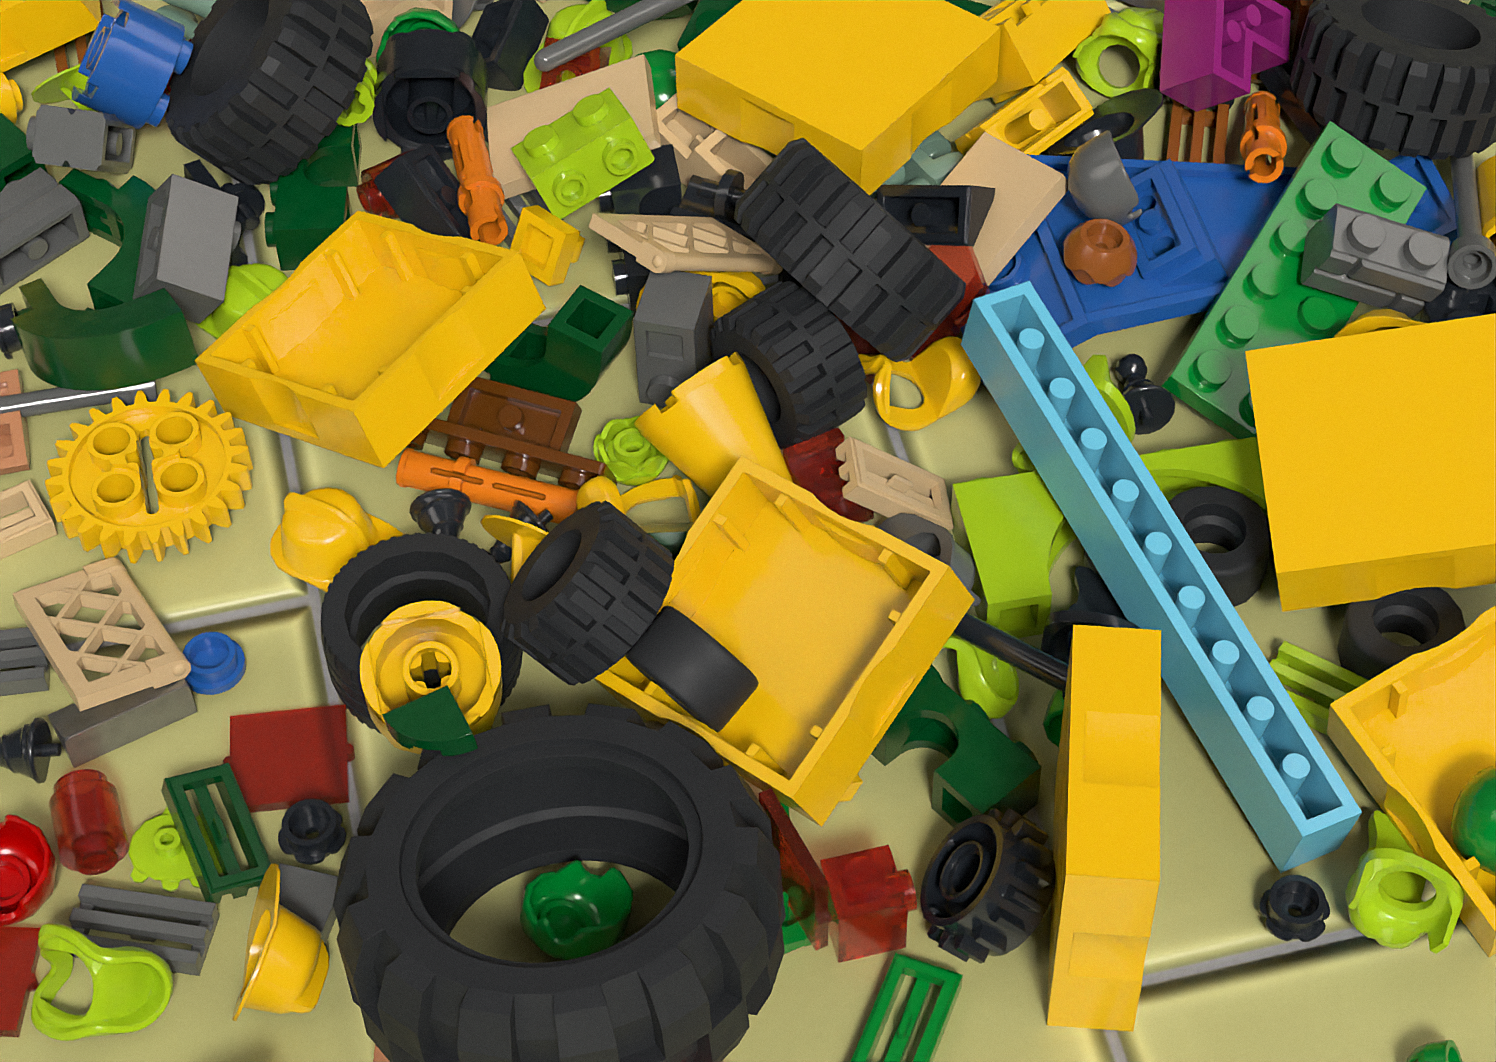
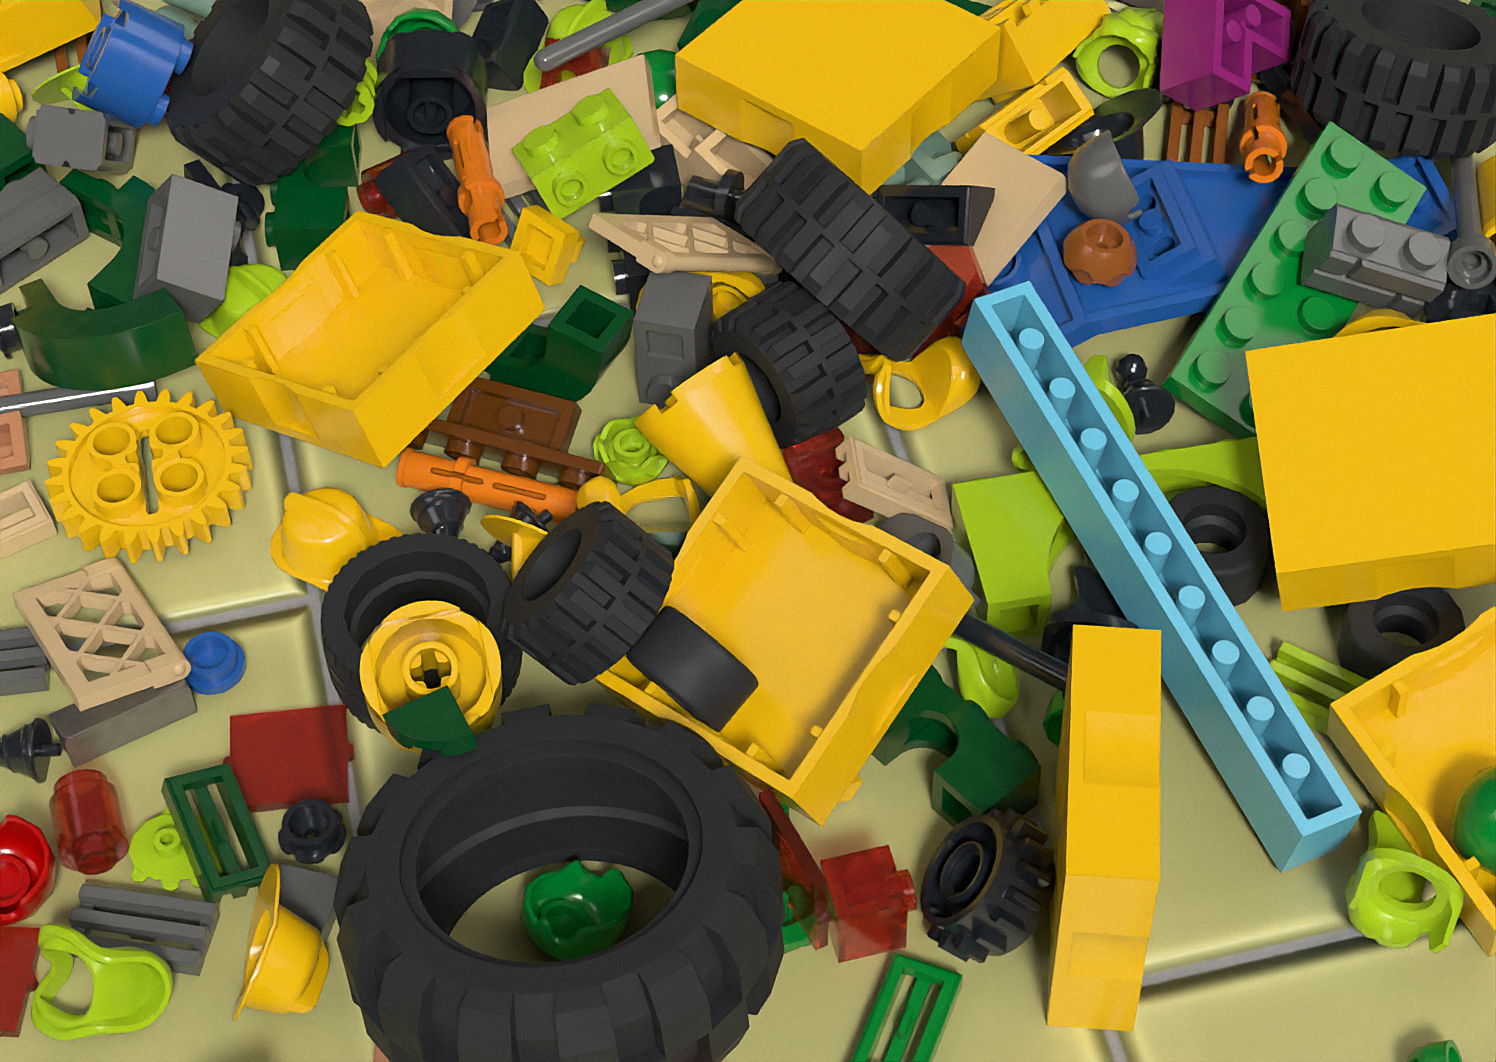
black plate [1259,875,1330,942] -> none

